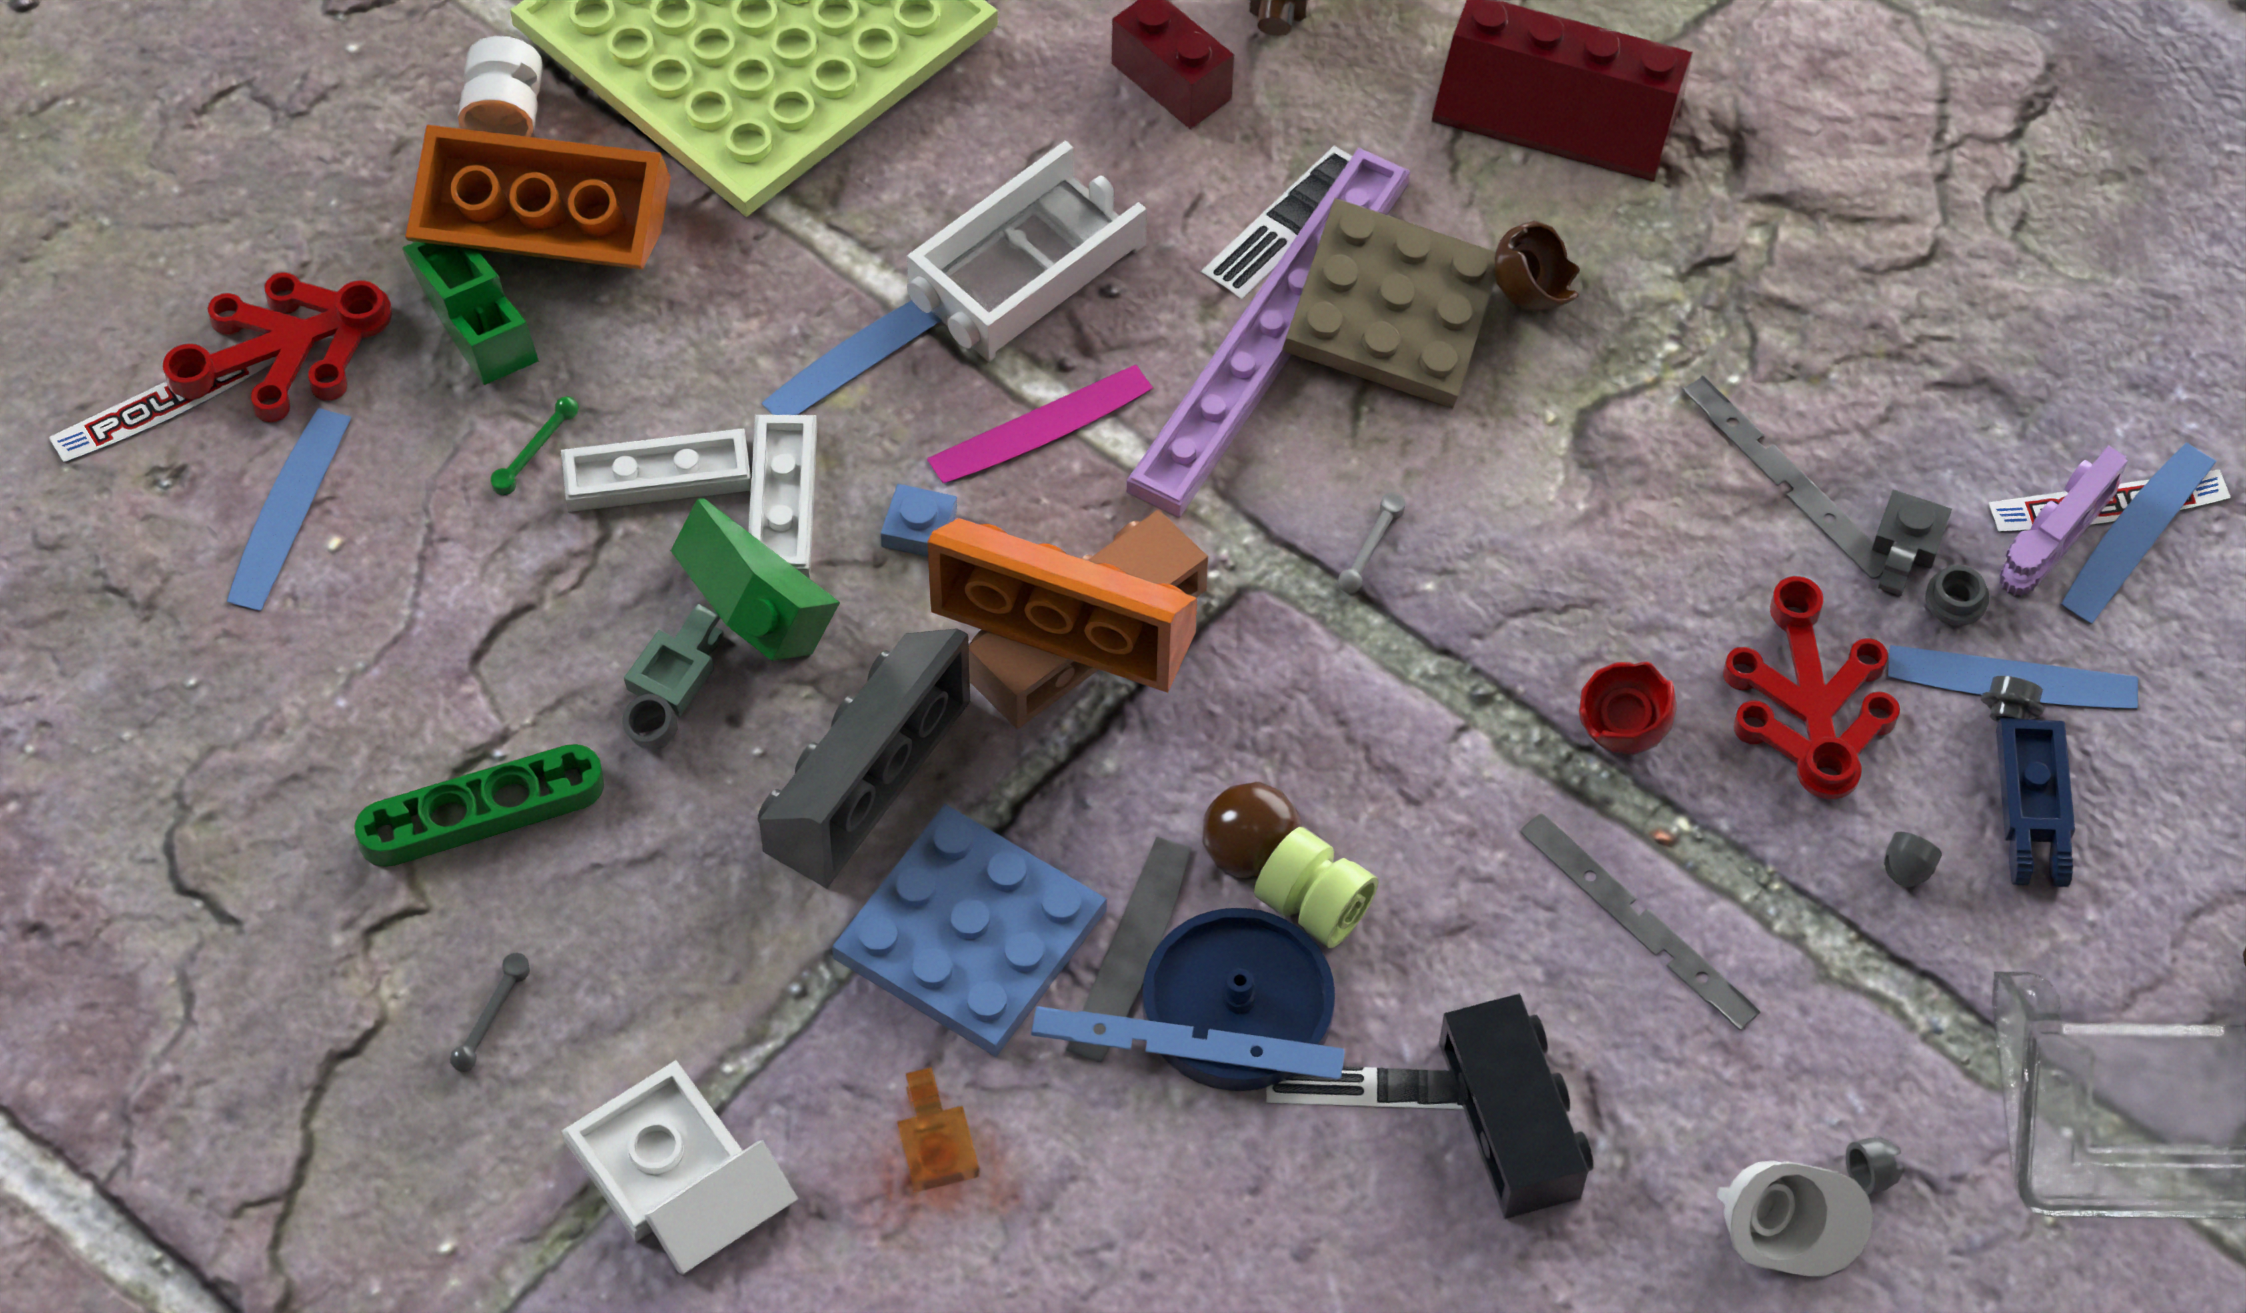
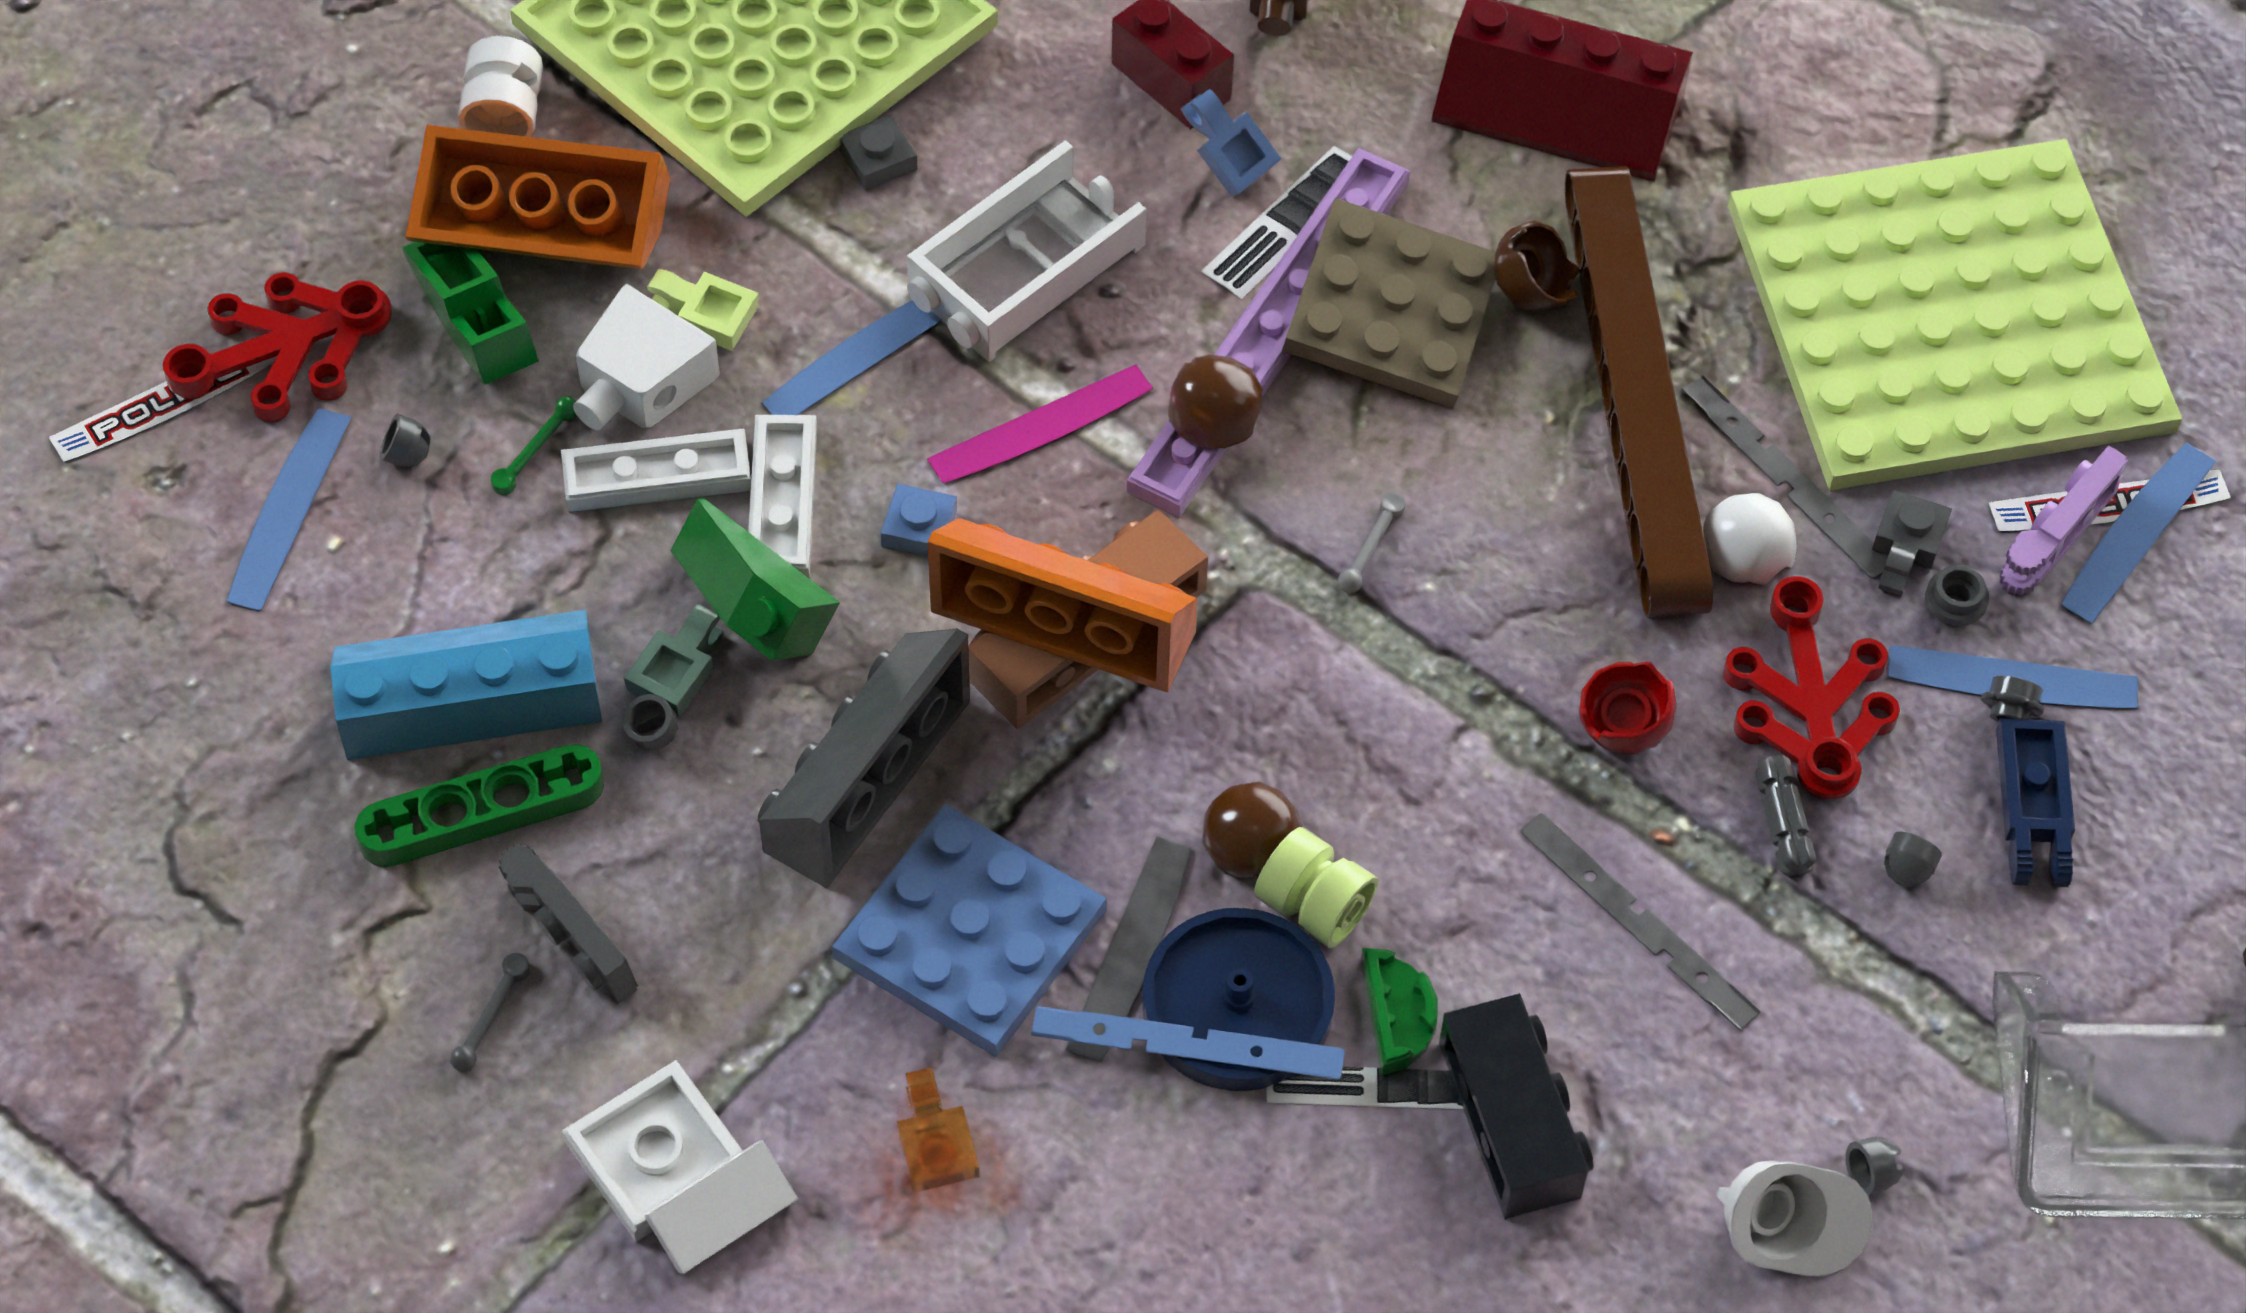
none -> dark azure slope [330,610,602,760]
none -> dark grey hinge [380,414,431,467]
none -> dark grey hinge [498,844,638,1004]
none -> white torso [573,284,720,430]
none -> yellowish green plate [647,269,758,351]
none -> dark grey plate [839,115,917,191]
none -> reddish brown hair [1168,354,1263,448]
none -> medium blue plate [1181,89,1282,197]
none -> green tile [1361,948,1438,1075]
none -> reddish brown beam [1565,166,1713,618]
none -> white hair [1703,493,1797,585]
none -> yellowish green plate [1728,139,2182,491]
none -> dark grey axle [1755,755,1816,876]

